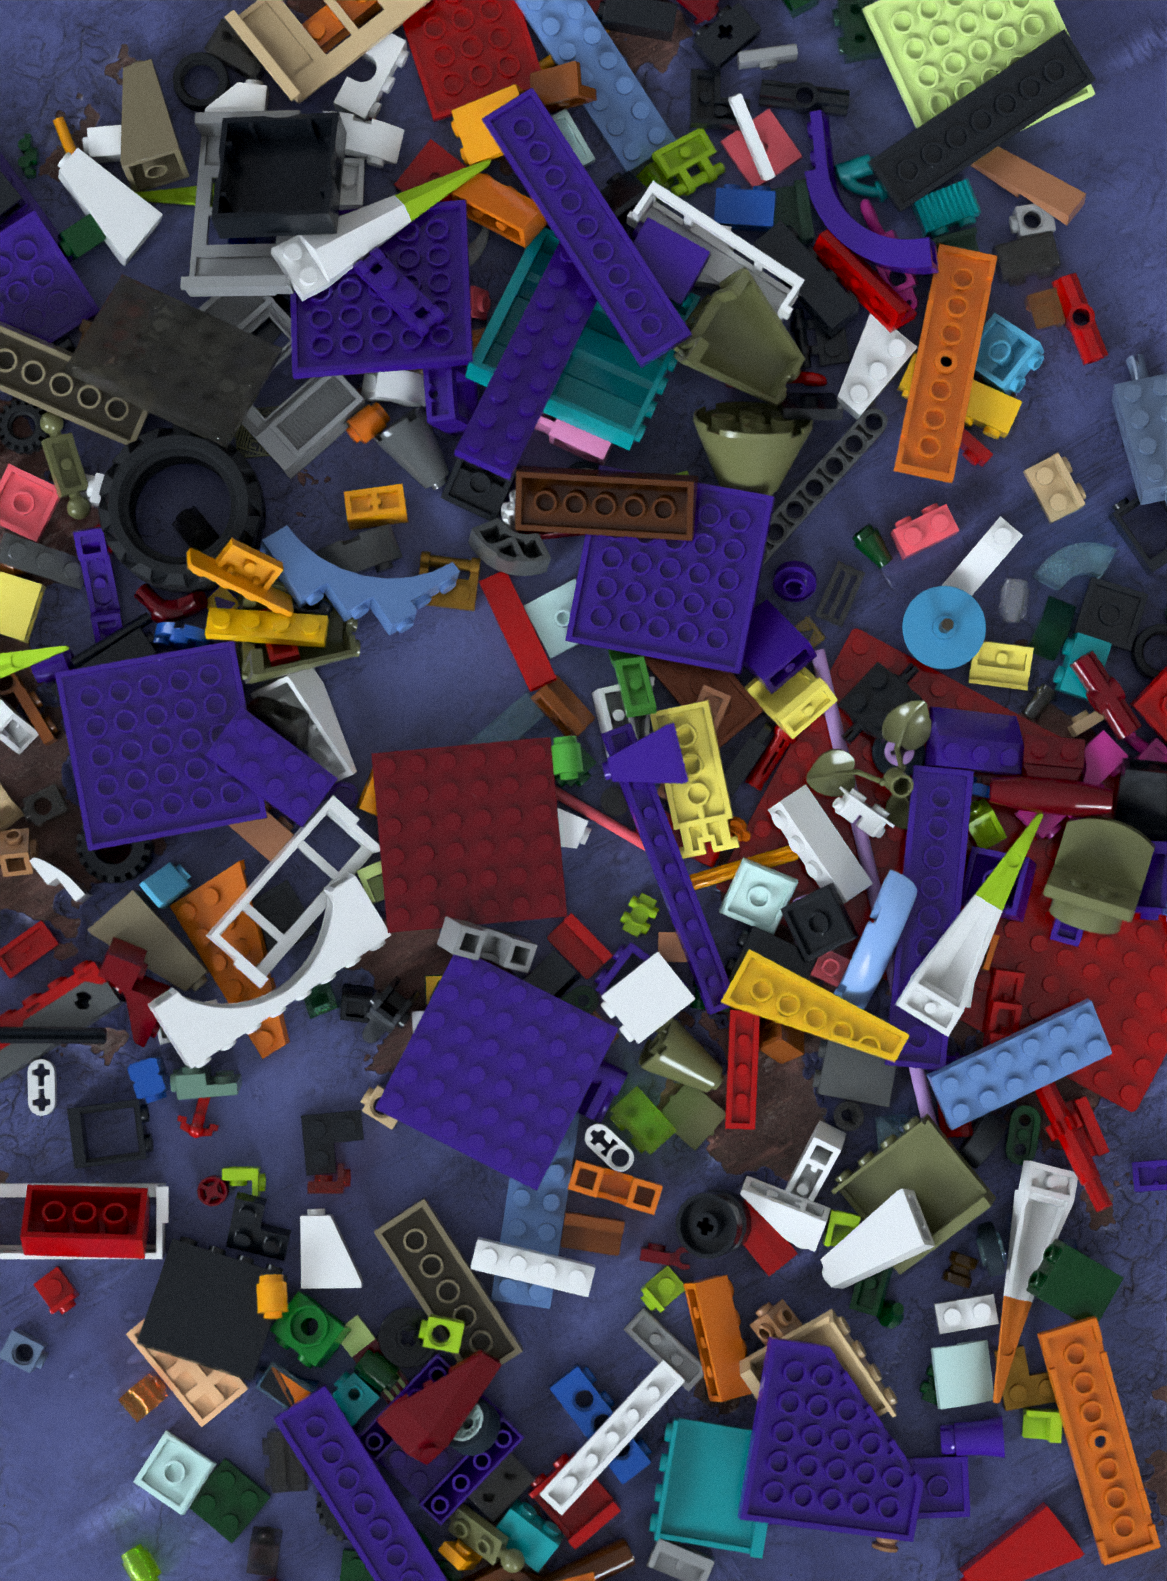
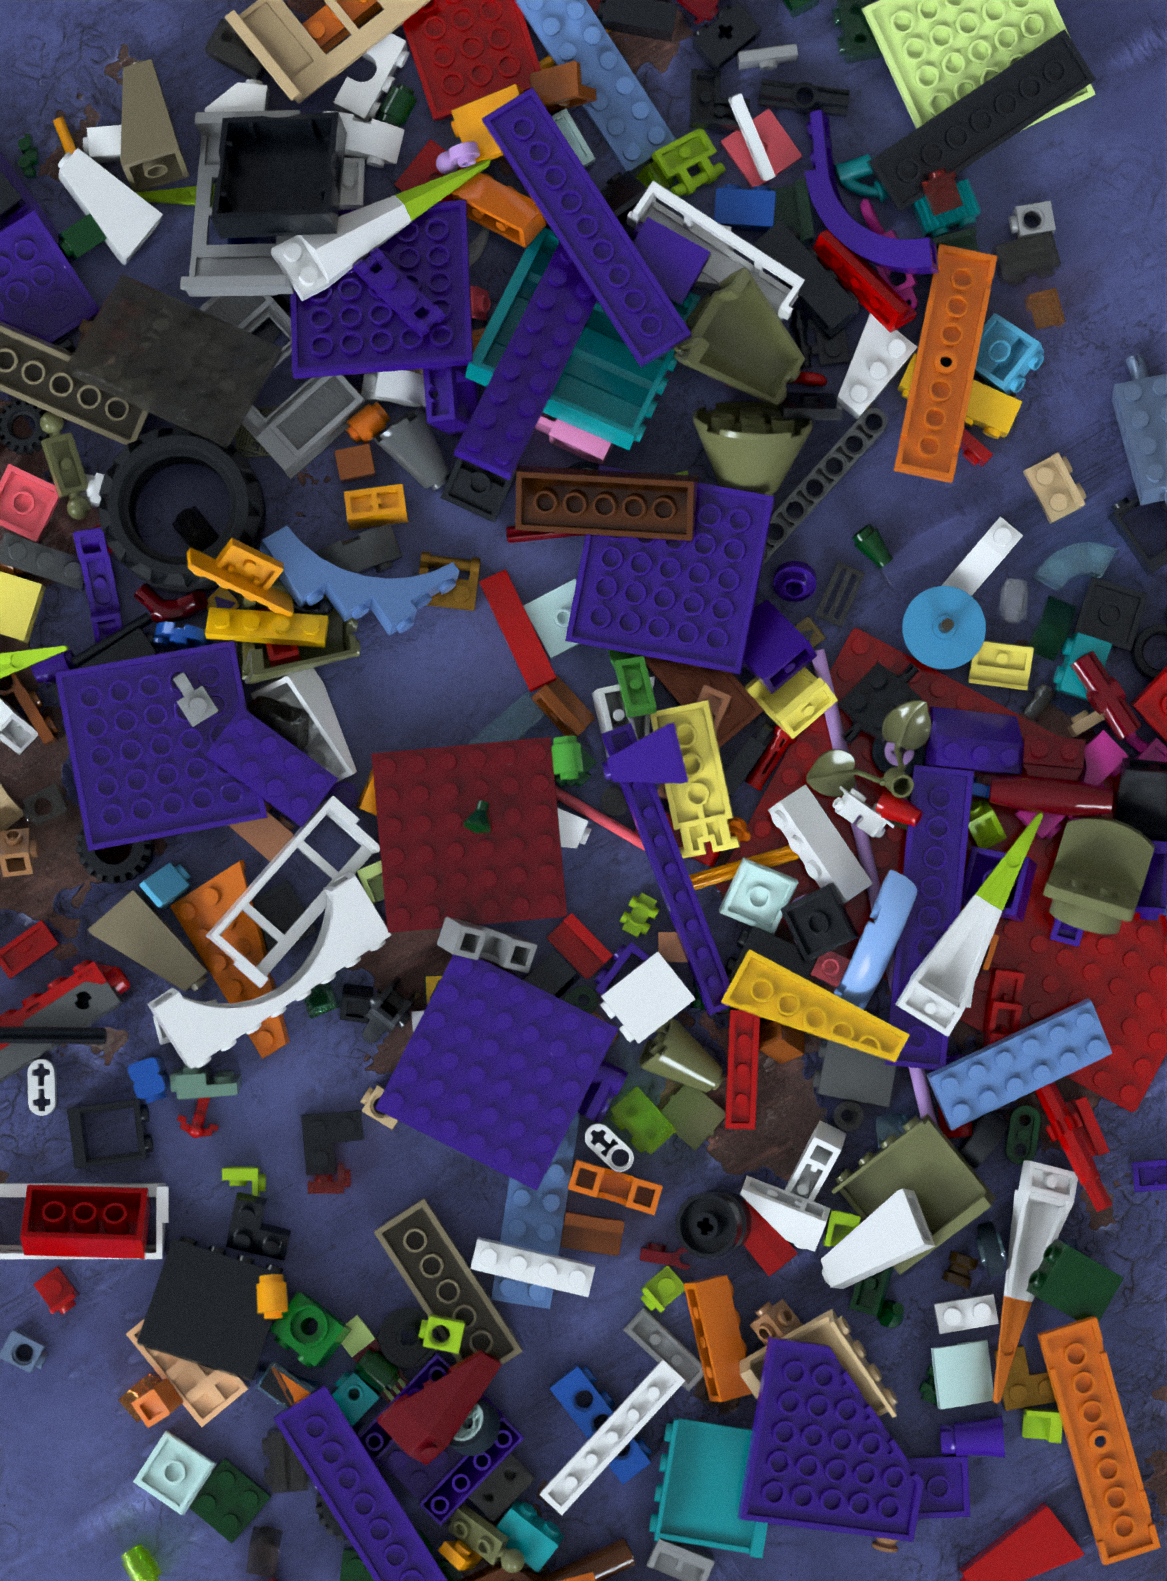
white slope [30,857,93,903] -> none
dark red arch [98,937,170,1047] -> none
black tyre [172,52,230,112] -> none
dark red wheel [197,1175,229,1206] -> none
white slope [300,1208,363,1289] -> none
dark grey brick [468,518,551,576] -> none
white piece [501,490,520,532] -> none
red panel [528,1452,621,1550] -> none
coral brick [890,503,959,560] -> none
nougat slope [970,146,1086,226] -> none
red piece [1051,273,1108,365] -> none
none -> orange panel [131,1378,183,1428]
none -> light grey plate [173,672,218,727]
none -> dark orange panel [335,444,377,483]
none -> dark green brick [378,84,417,128]
none -> lavender plate [436,142,480,175]
none -> dark green rock [463,800,492,833]
none -> red cone [876,790,923,827]
none -> clear red bracket [921,168,963,216]

